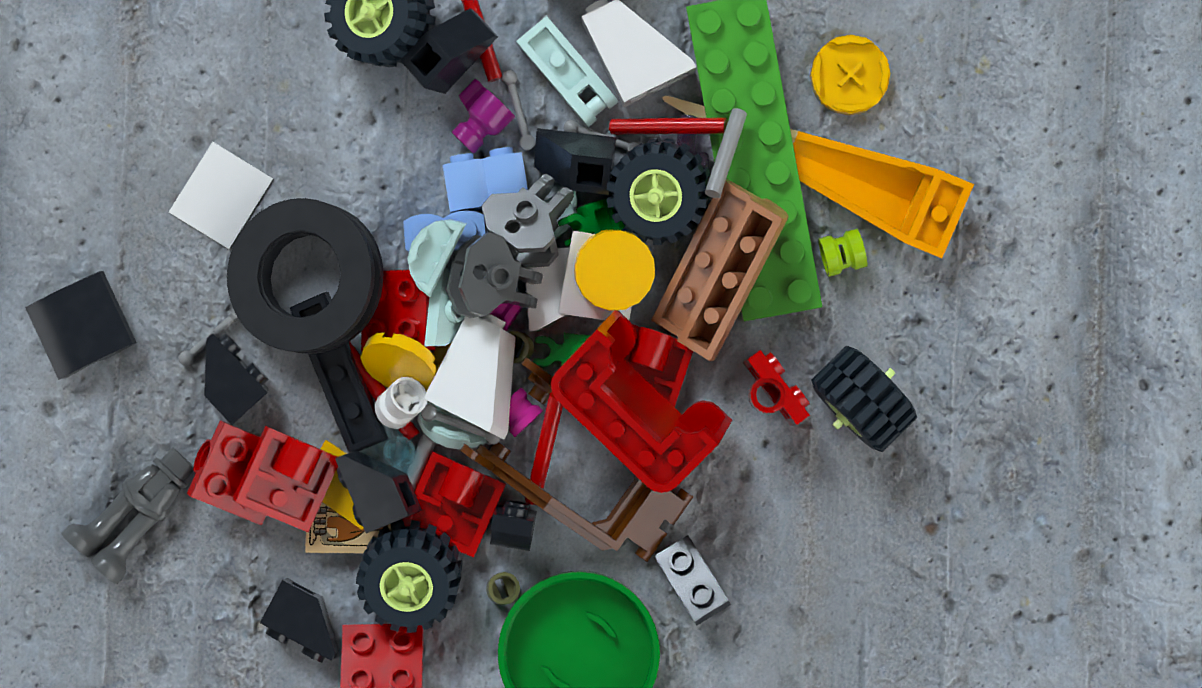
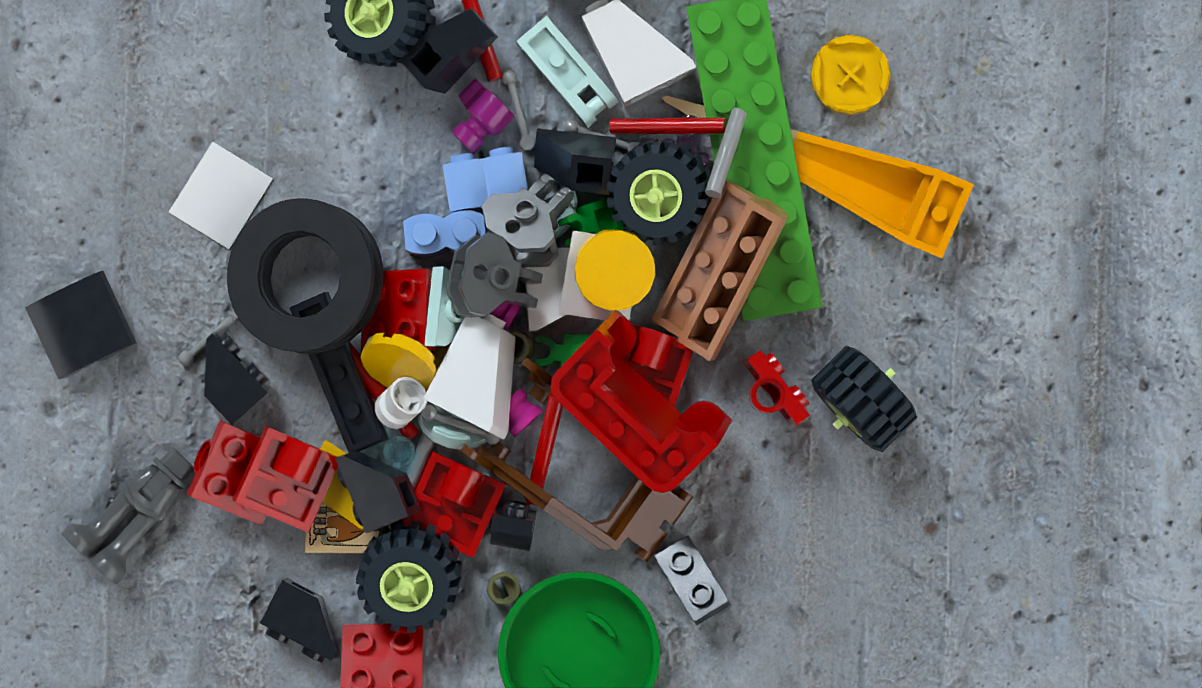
light aqua plate [407,219,467,297] -> none
lime wheel [818,229,868,277] -> none

